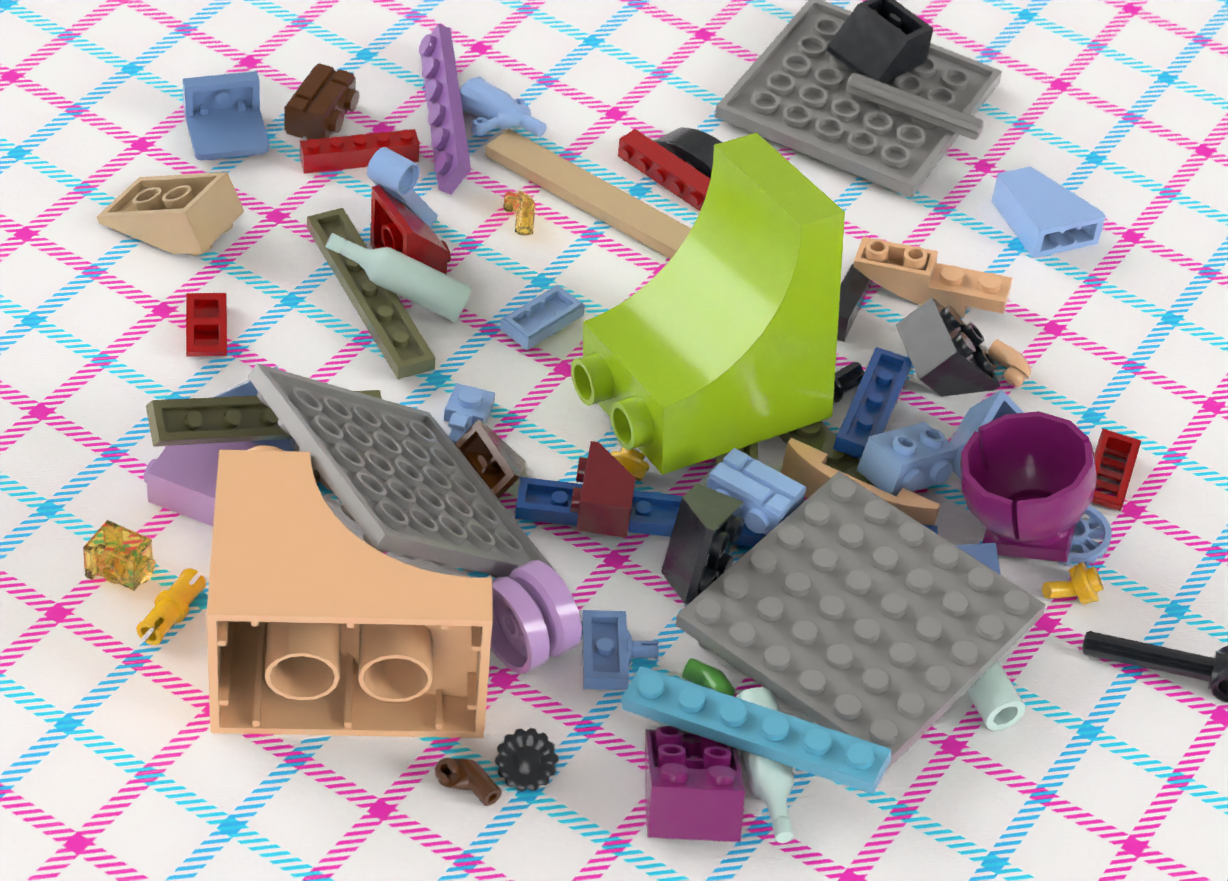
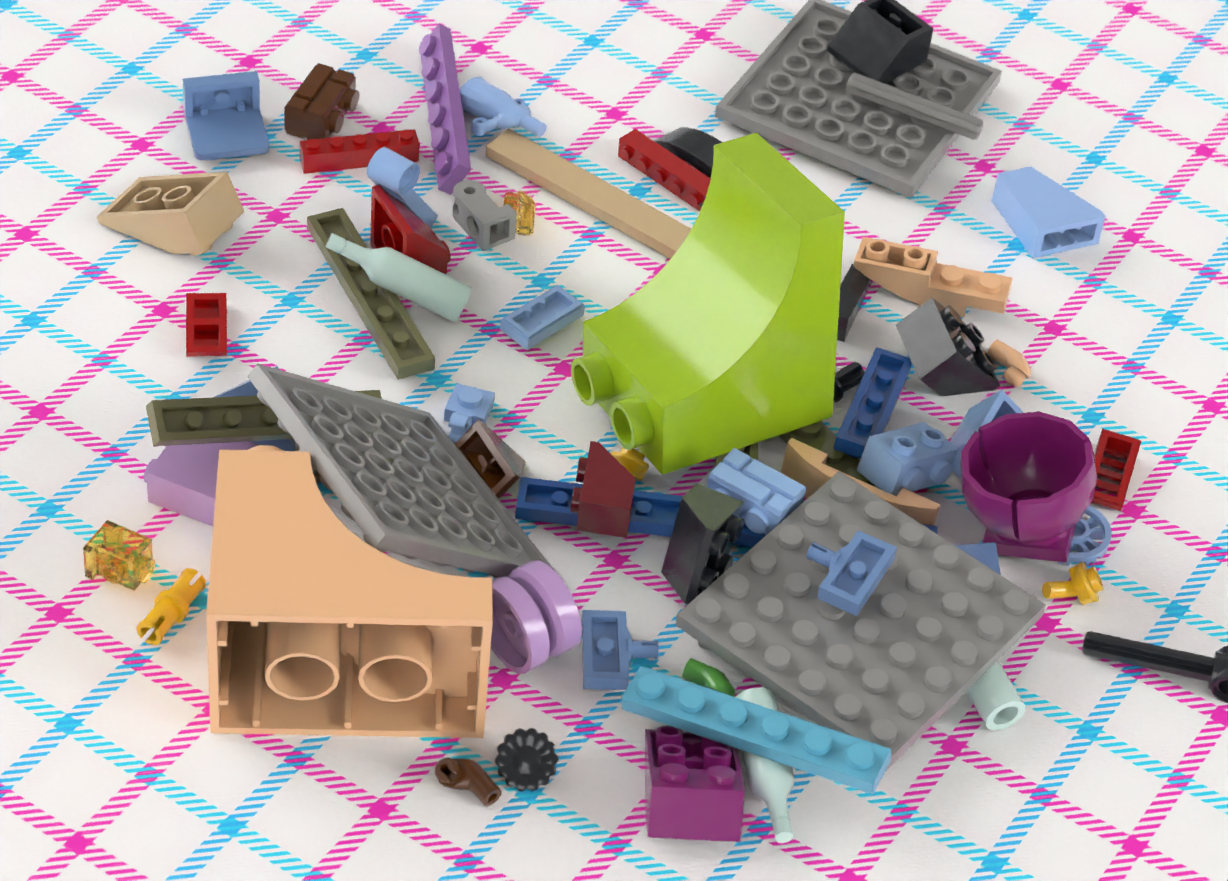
none -> light grey leg [452,180,517,251]
none -> medium blue plate [806,530,897,616]

